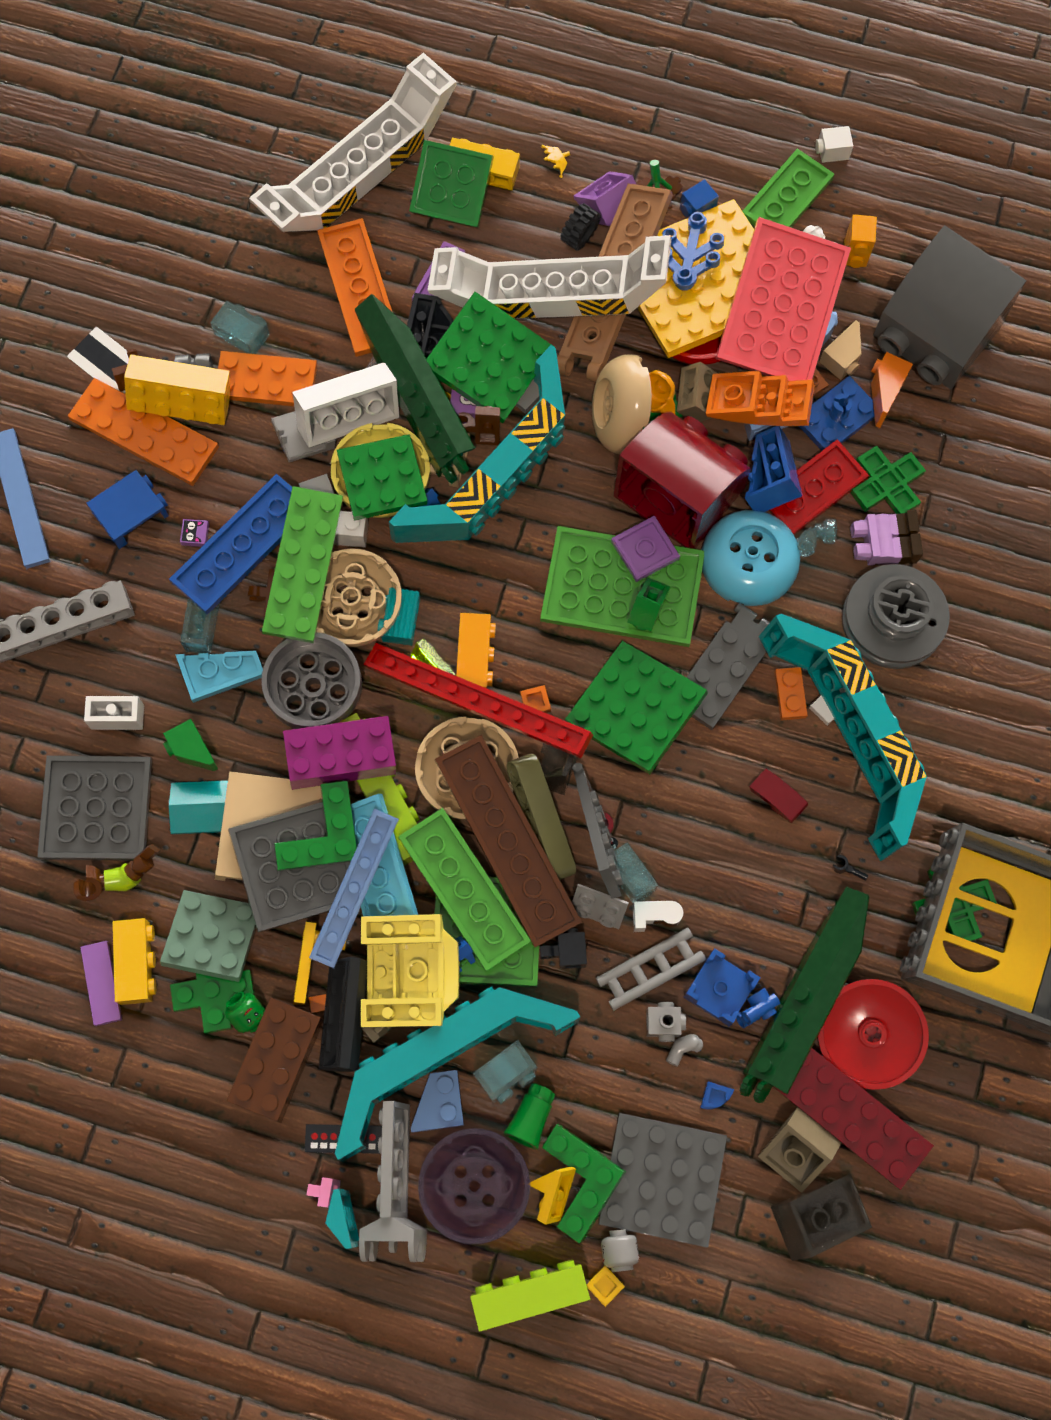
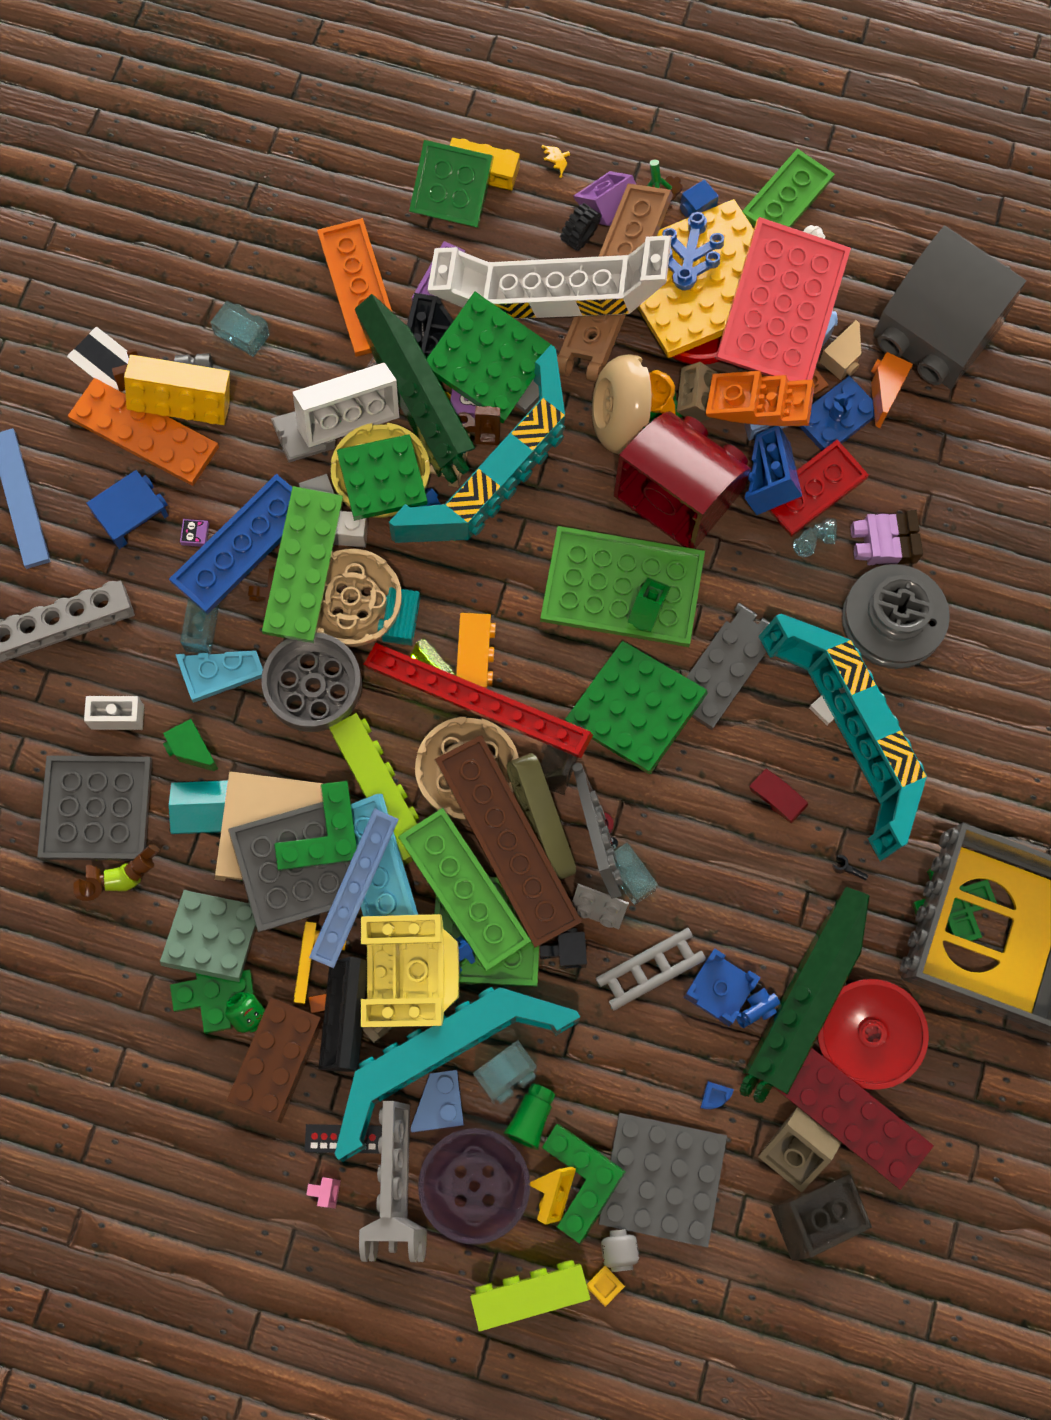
medium lavender tile [80,941,122,1026] -> none
yellow brick [113,918,157,1005] -> none
orange plate [218,351,317,407] -> none
white slope [249,53,456,232] -> none
magenta brick [283,716,396,790] -> none
teal slope [325,1189,359,1249] -> none
orange plate [520,685,551,713] -> none
medium lavender tile [611,516,680,582] -> none
white leg [633,901,683,932] -> none
light grey brick [646,1002,686,1042] -> none
light grey arm [666,1034,703,1067] -> none
medium azure brick [701,510,800,606] -> none
orange plate [774,667,808,720] -> none
white brick [816,126,853,163] -> none
light orange brick [844,214,877,268] -> none
green plate [851,446,926,514] -> none

